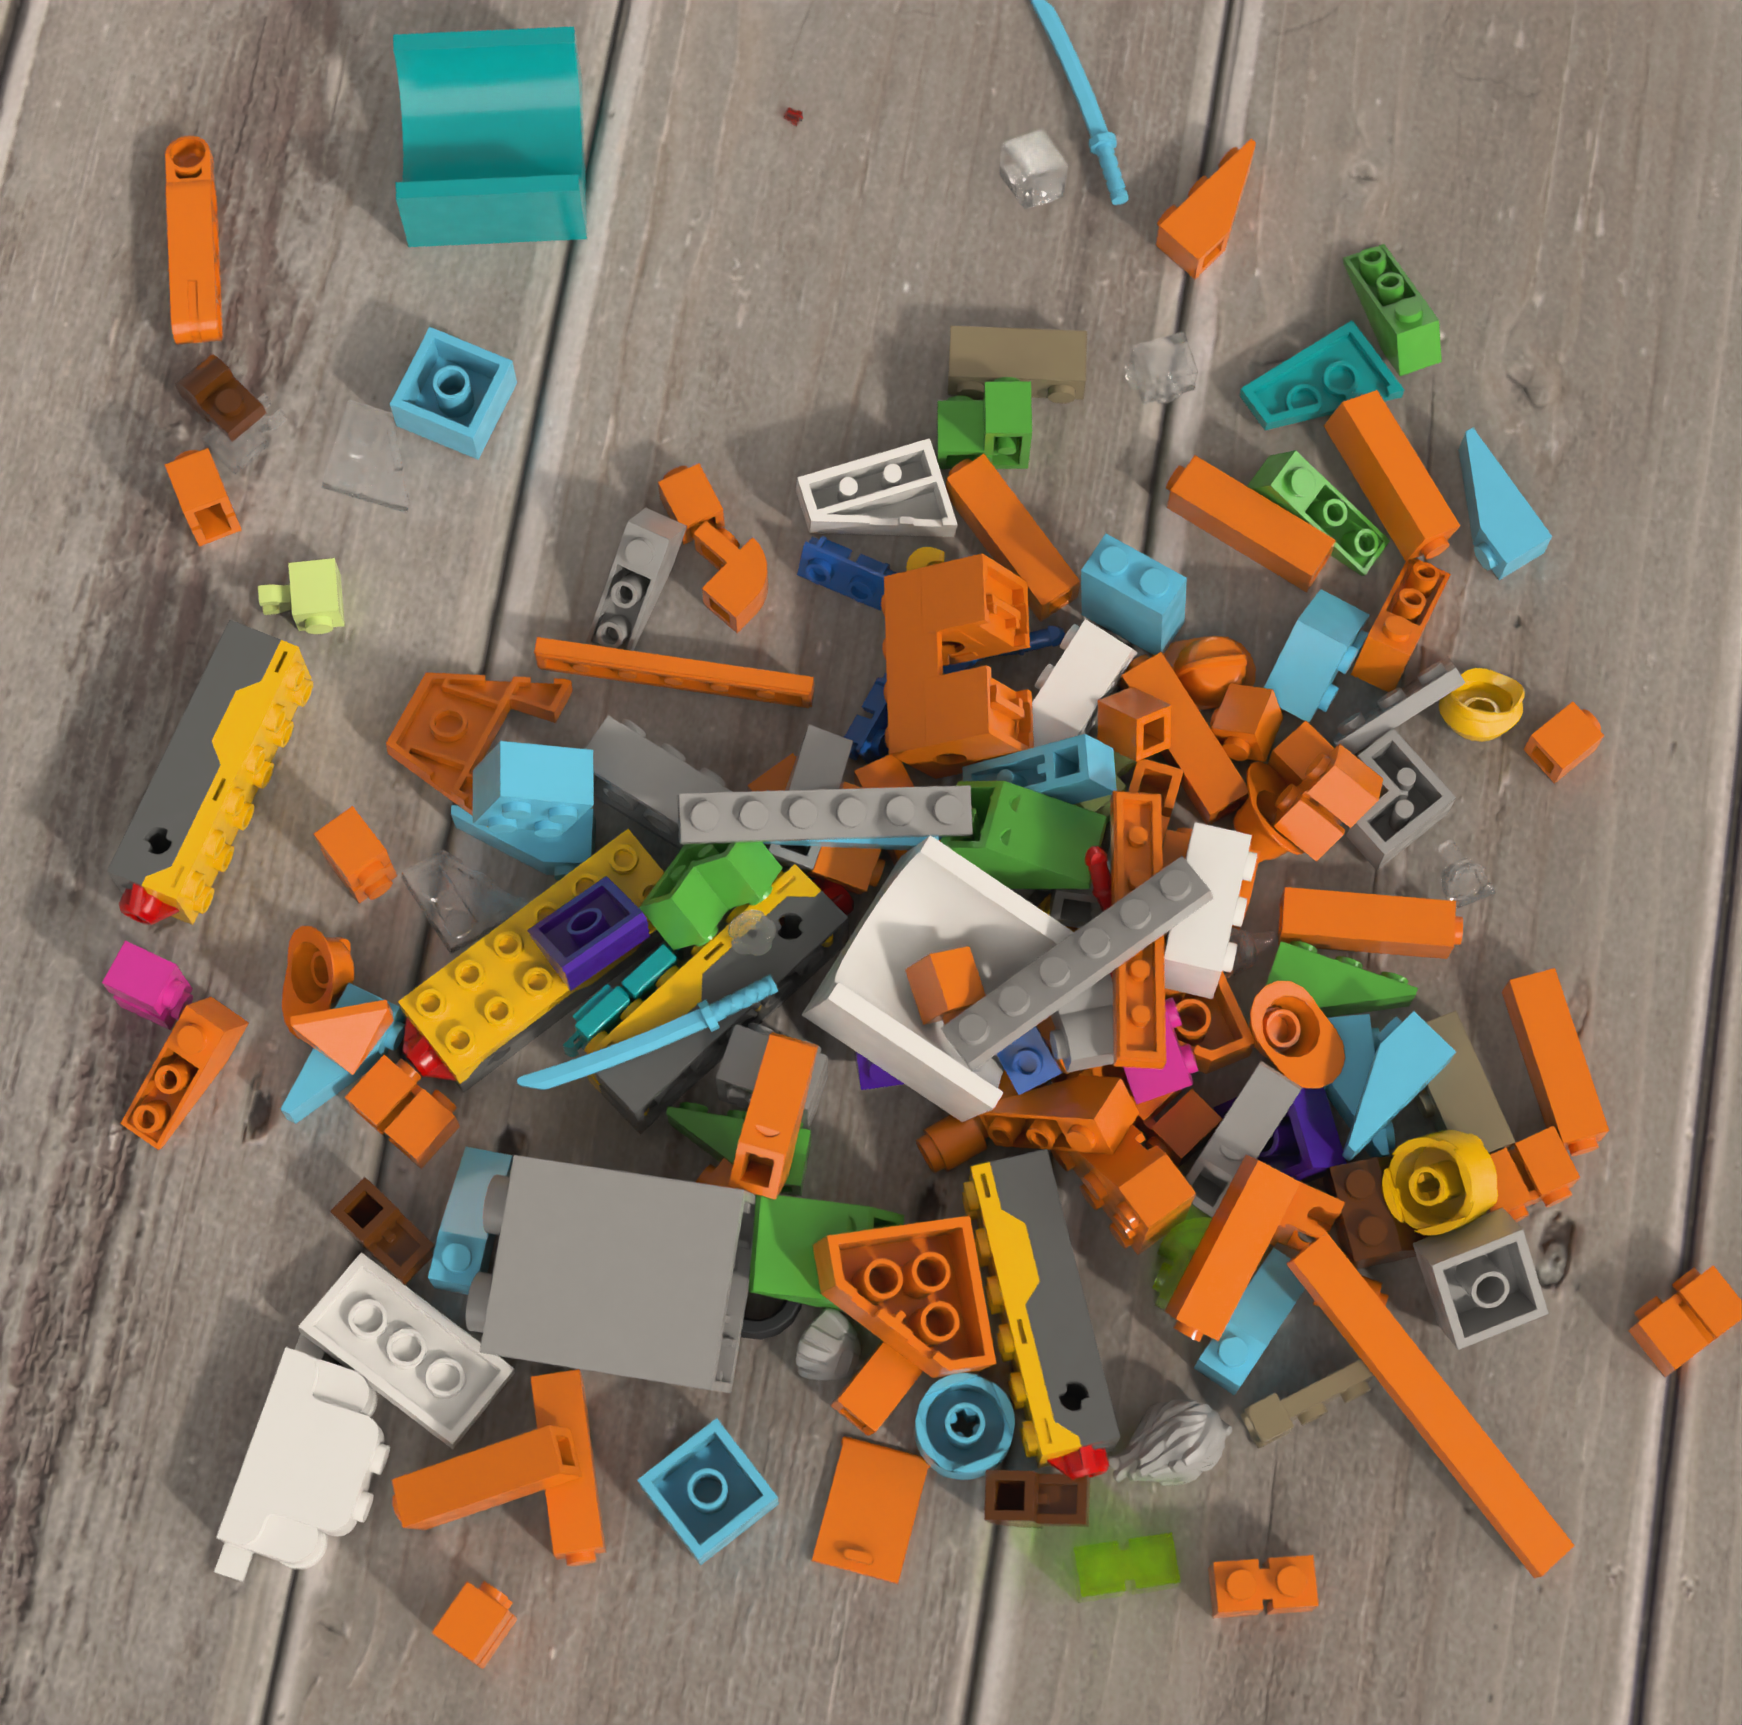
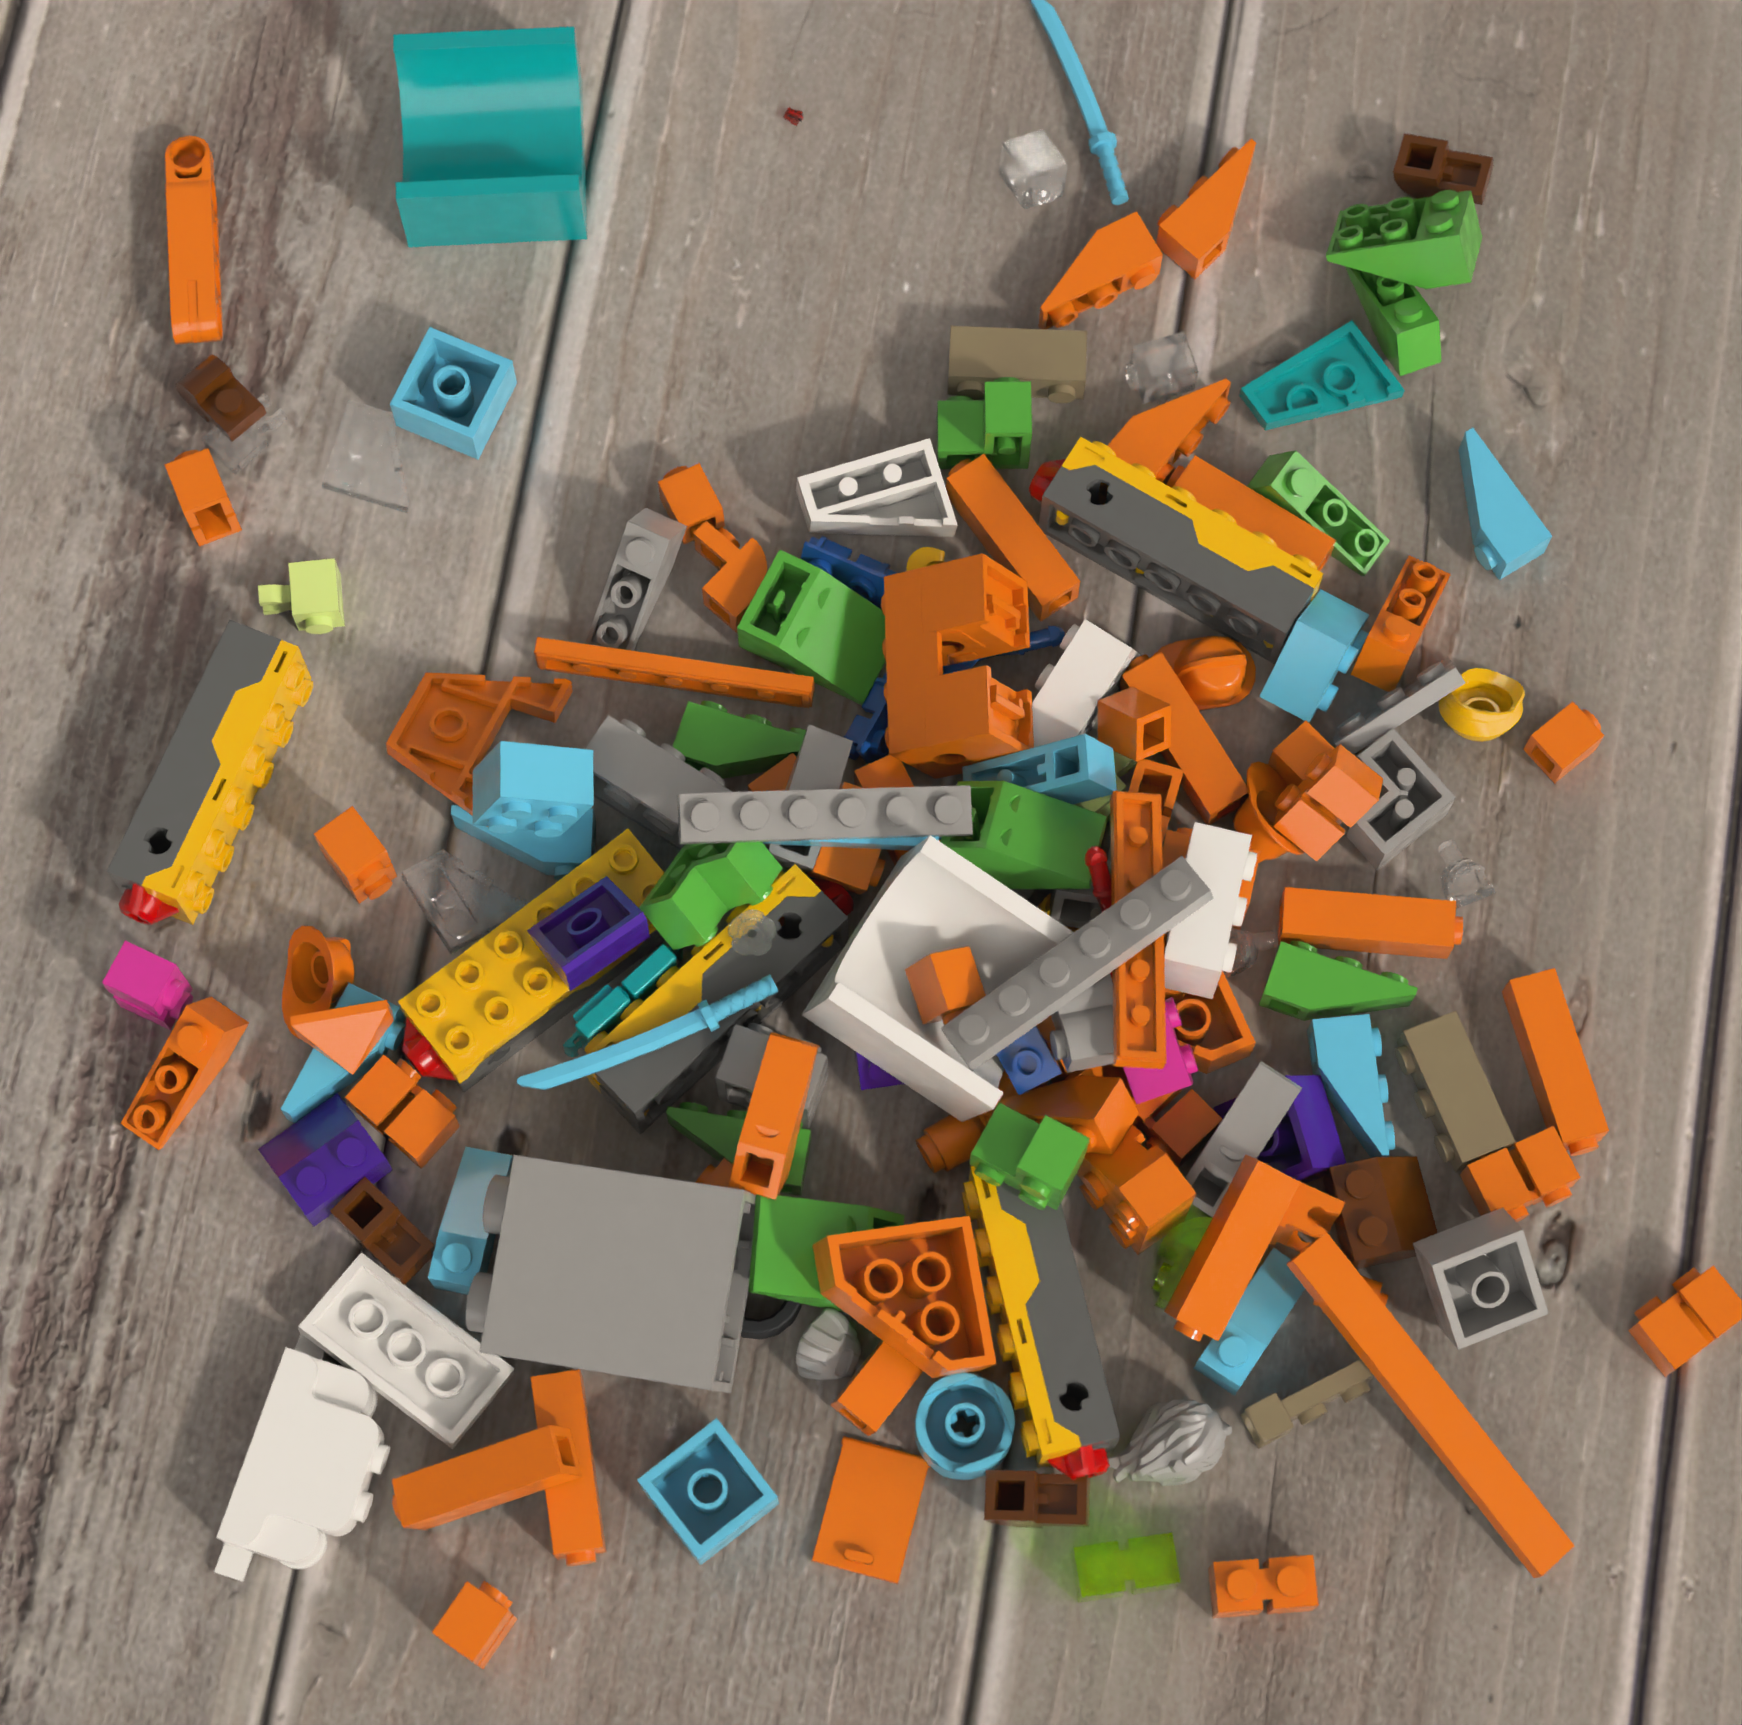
medium azure brick [1081,533,1187,656] -> none
orange brick [1210,683,1284,762] -> none
orange piece [1249,981,1345,1089] -> none
orange brick [1324,390,1460,561] -> none
medium azure slope [1342,1011,1456,1162] -> none
yellow brick [1382,1130,1498,1235] -> none
none -> dark purple slope [258,1093,393,1227]
none -> bright green slope [672,701,806,779]
none -> bright green slope [737,549,886,705]
none -> bright green brick [970,1102,1090,1210]
none -> dark grey piece [1029,436,1324,664]
none -> orange slope [1038,211,1163,329]
none -> orange slope [1108,378,1231,484]
none -> bright green slope [1326,190,1482,289]
none -> reddish brown brick [1393,133,1493,205]

